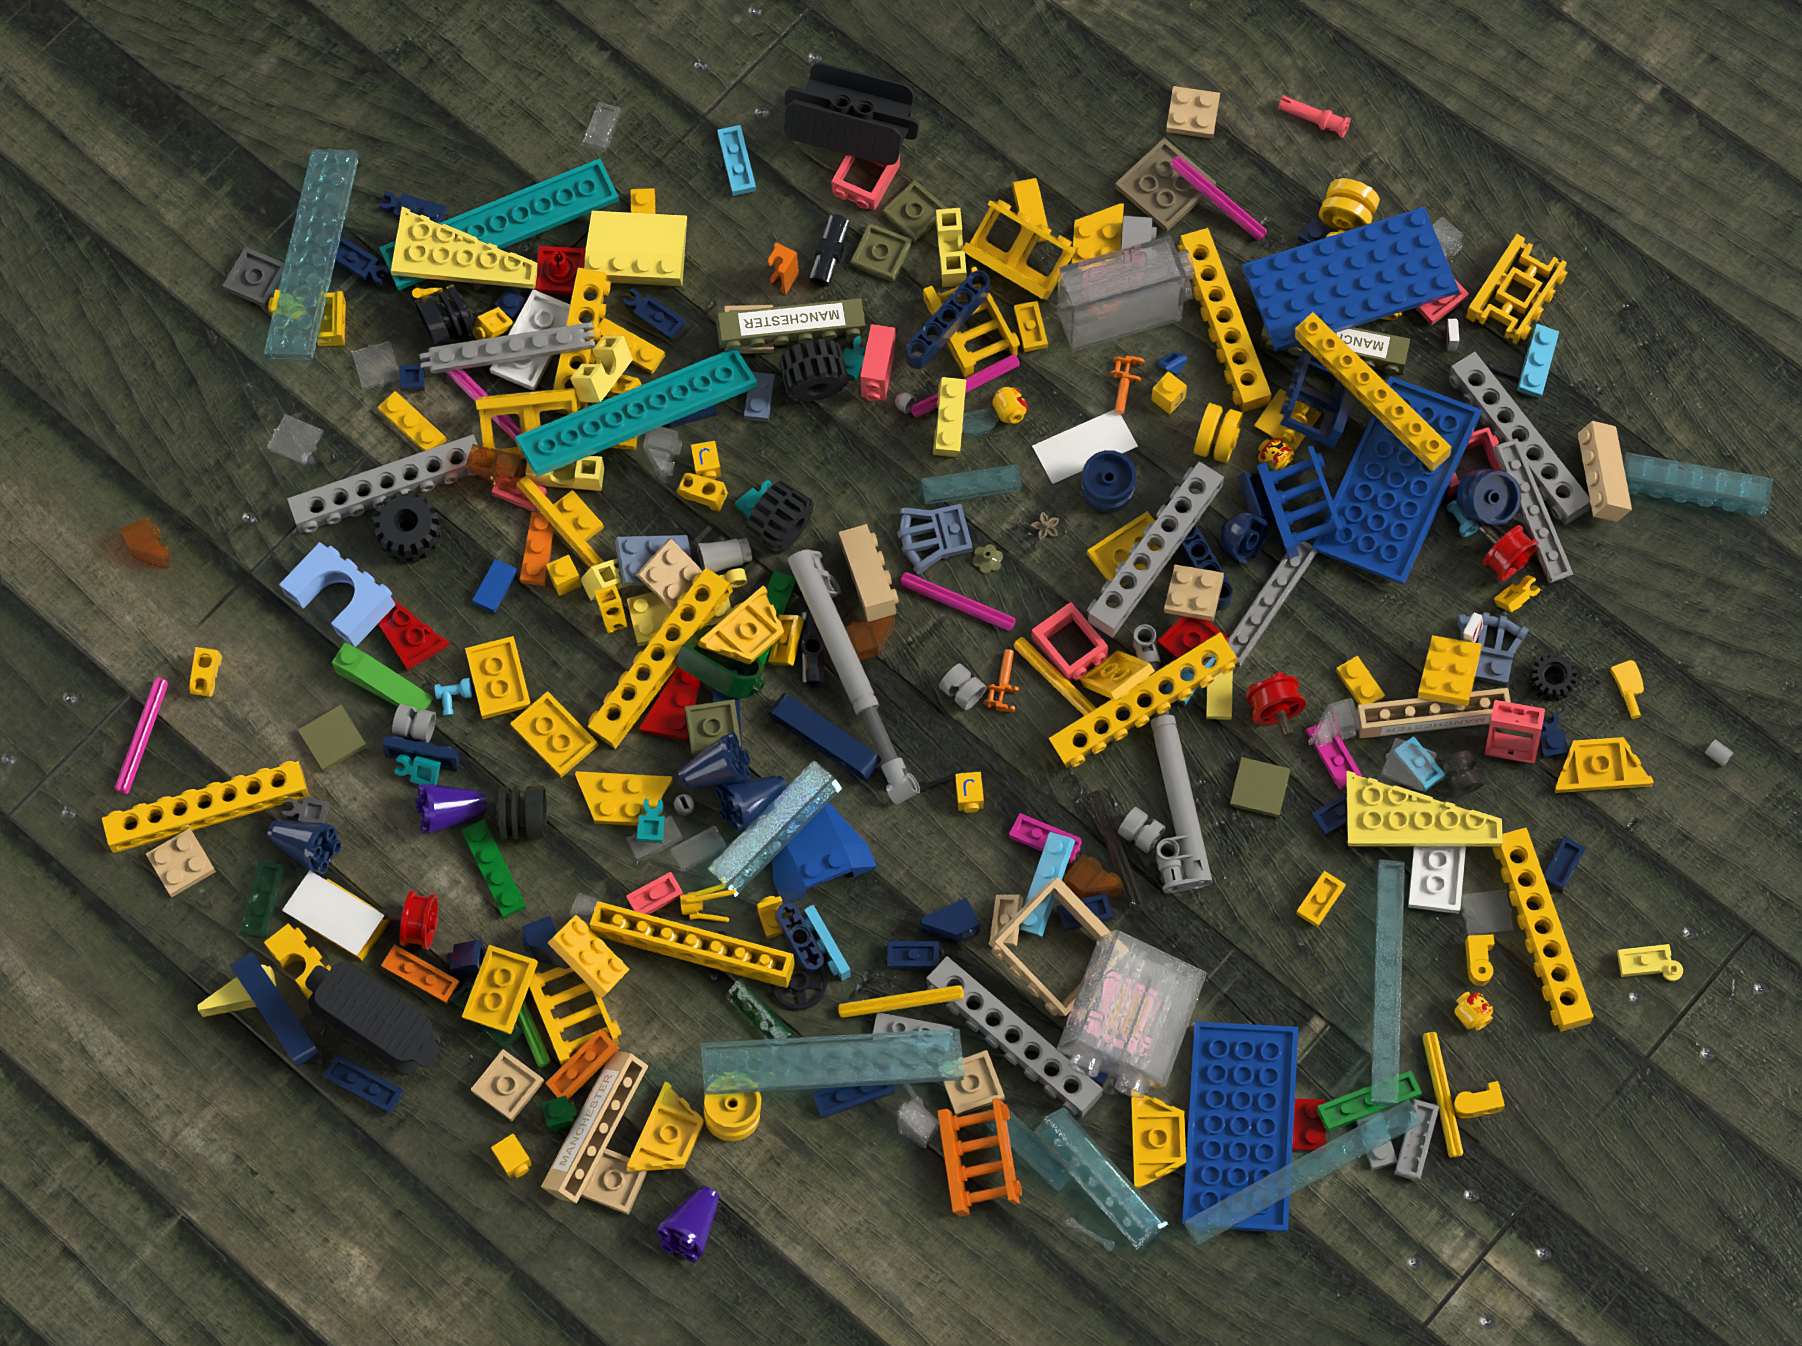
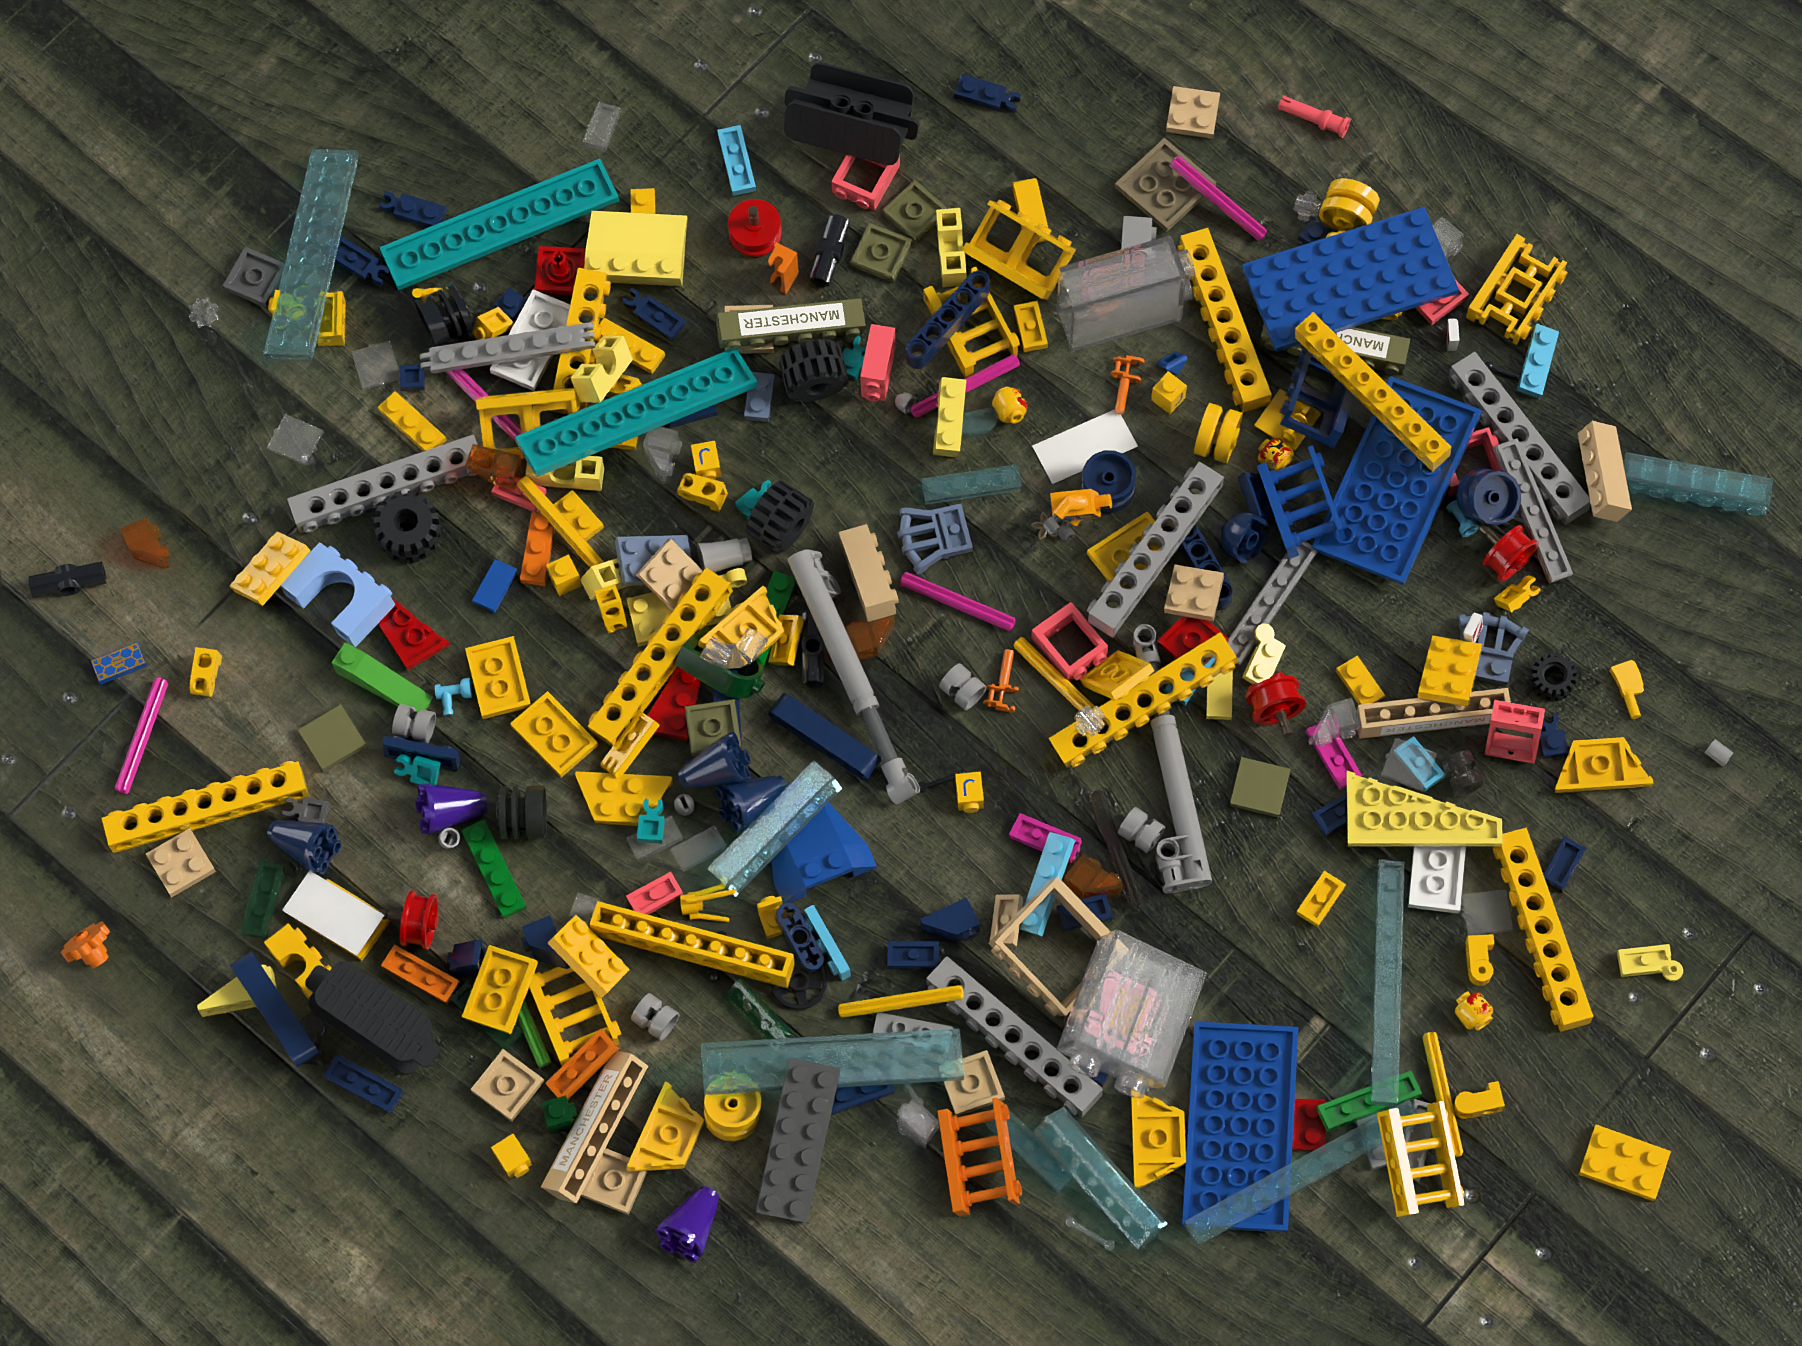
light yellow wing [391,207,538,289] -> none
olive plant [972,544,1003,574] -> none
yellow wing [1071,204,1124,291] -> none
none -> black piece [28,561,107,598]
none -> orange plant [60,922,110,968]
none -> blue tile [91,642,147,685]
none -> clear gear [189,297,219,328]
none -> yellow plate [230,531,310,606]
none -> light grey hinge [438,828,460,849]
none -> yellow hinge [601,711,660,778]
none -> light grey wheel [631,993,680,1041]
none -> clear cylinder [699,628,769,669]
none -> red wheel [728,199,782,257]
none -> dark grey plate [755,1057,841,1223]
none -> dark blue plate [954,74,1021,113]
none -> light orange torso [1043,489,1112,542]
none -> clear gear [1074,705,1105,737]
none -> light yellow hinge [1242,624,1286,684]
none -> clear gear [1293,190,1322,222]
none -> yellow fence [1377,1101,1464,1217]
none -> yellow plate [1579,1125,1671,1202]

